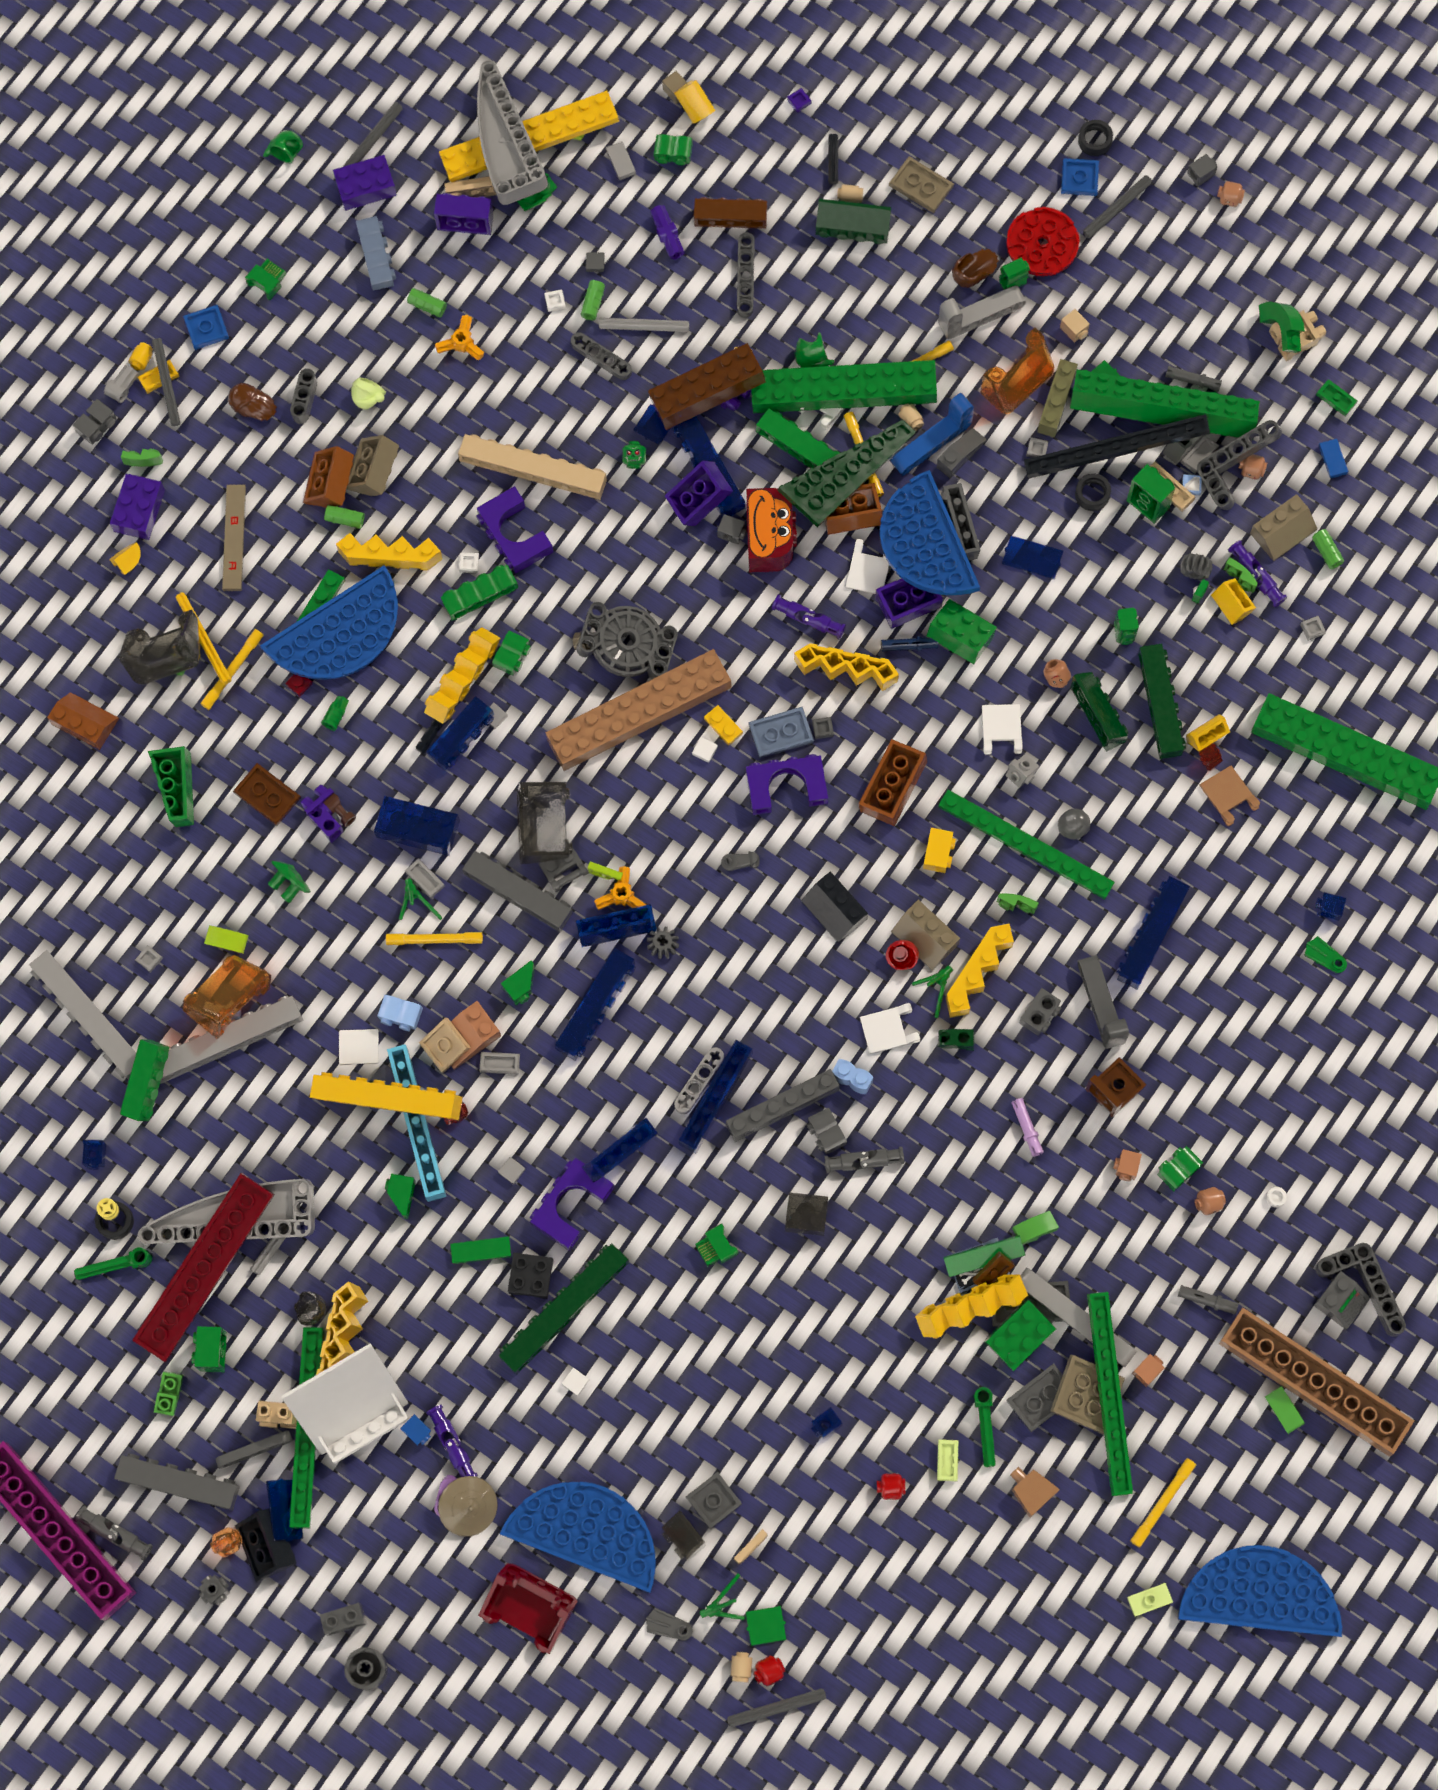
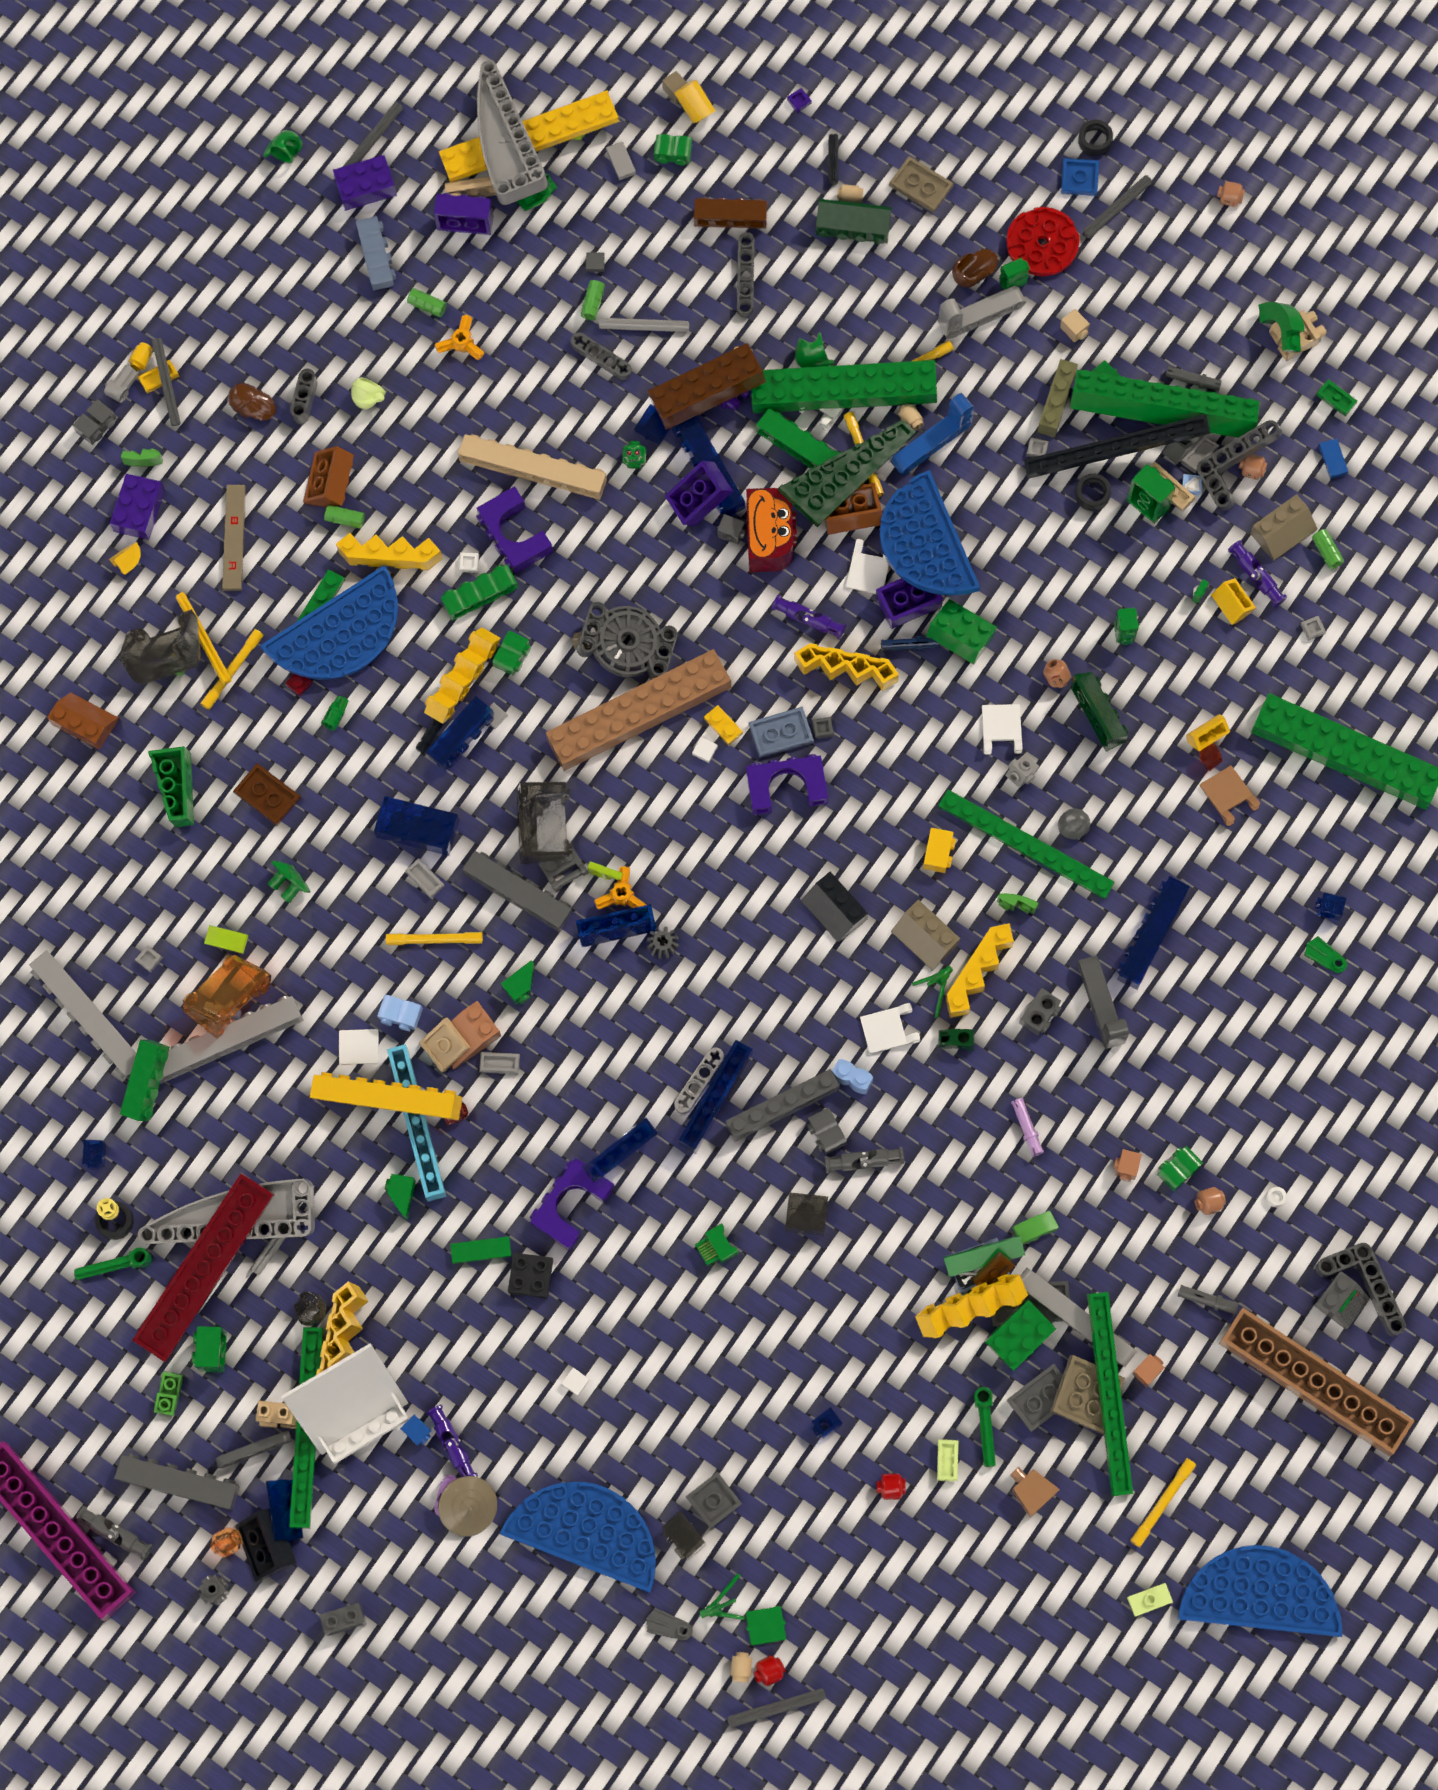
blue tile [183,304,229,350] -> none
green piece [245,258,286,300] -> none
dark purple hips [301,784,356,843] -> none
dark grey brick [344,1648,388,1690] -> none
dark tan slope [346,435,399,496] -> none
green plant [399,879,442,920] -> none
dark red windscreen [478,1563,577,1654] -> none
light grey tile [498,1157,526,1185] -> none
dark green brick [498,1243,629,1375] -> none
white tile [544,290,566,312] -> none
clear blue brick [555,948,636,1061] -> none
dark purple piece [650,205,685,260] -> none
dark grey piece [721,851,760,871] -> none
tan tile [734,1529,767,1564] -> none
dark orange brick [858,739,928,826] -> none
red hair [886,940,919,970] -> none
dark grey slope [936,428,987,479] -> none
dark grey brick [941,483,980,561] -> none
clear orange windscreen [980,327,1055,414] -> none
clear blue piece [1002,536,1063,579] -> none
reddish brown bracket [1085,1057,1147,1118] -> none
dark green brick [1138,644,1186,759] -> none
dark grey gear [1180,553,1213,580] -> none
dark grey brick [1187,153,1217,186] -> none
bright green slope [1224,557,1258,593] -> none
bright green slope [1265,1386,1305,1434] -> none

